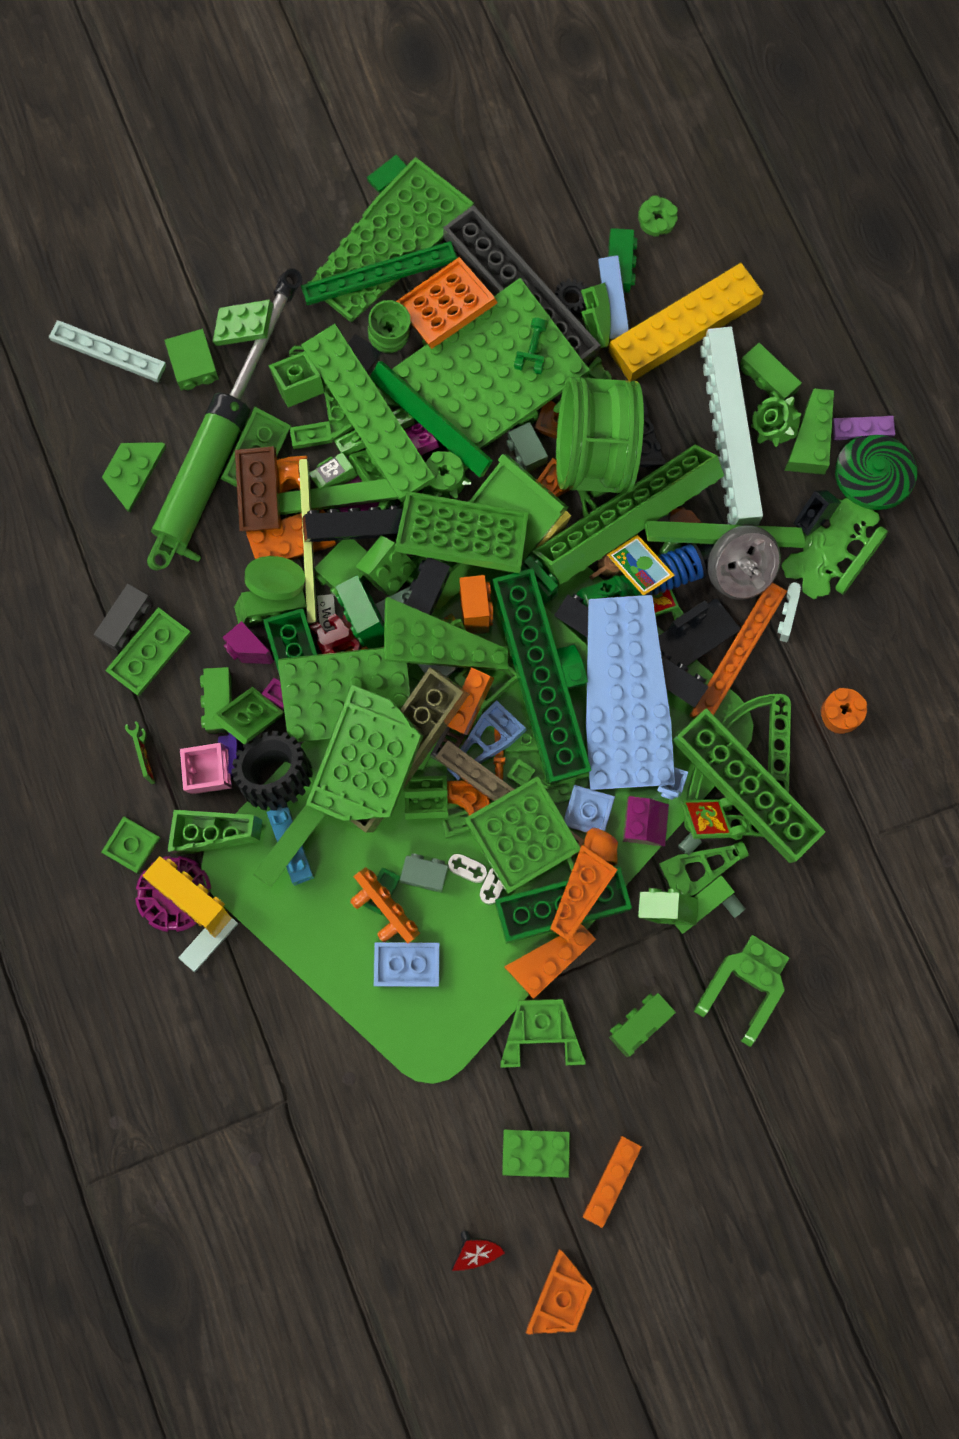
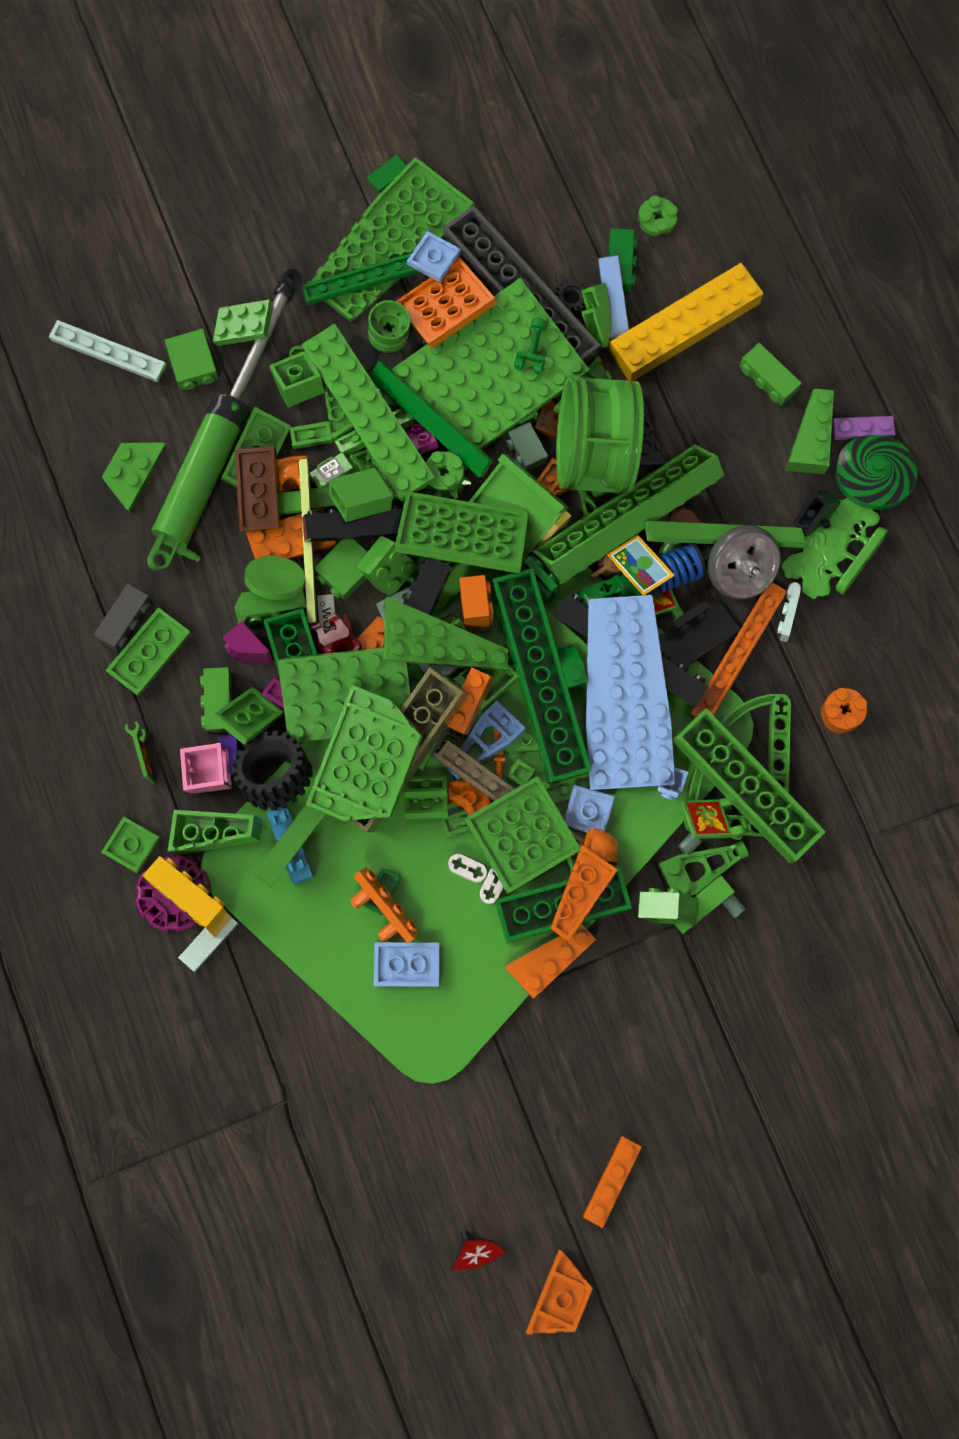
brick [336,575,385,649] -> none
sand green brick [400,853,448,893] -> none
bright green wing [500,999,585,1068] -> none
bright green plate [502,1130,570,1177] -> none
bright green wedge [609,993,676,1057] -> none
magenta slope [623,796,669,847] -> none
bright green plate [694,935,789,1047] -> none
light aqua brick [700,326,763,526] -> none
bright green brick [751,394,802,447] -> none
none -> bright green brick [329,468,394,522]
none -> light blue tile [407,231,461,283]

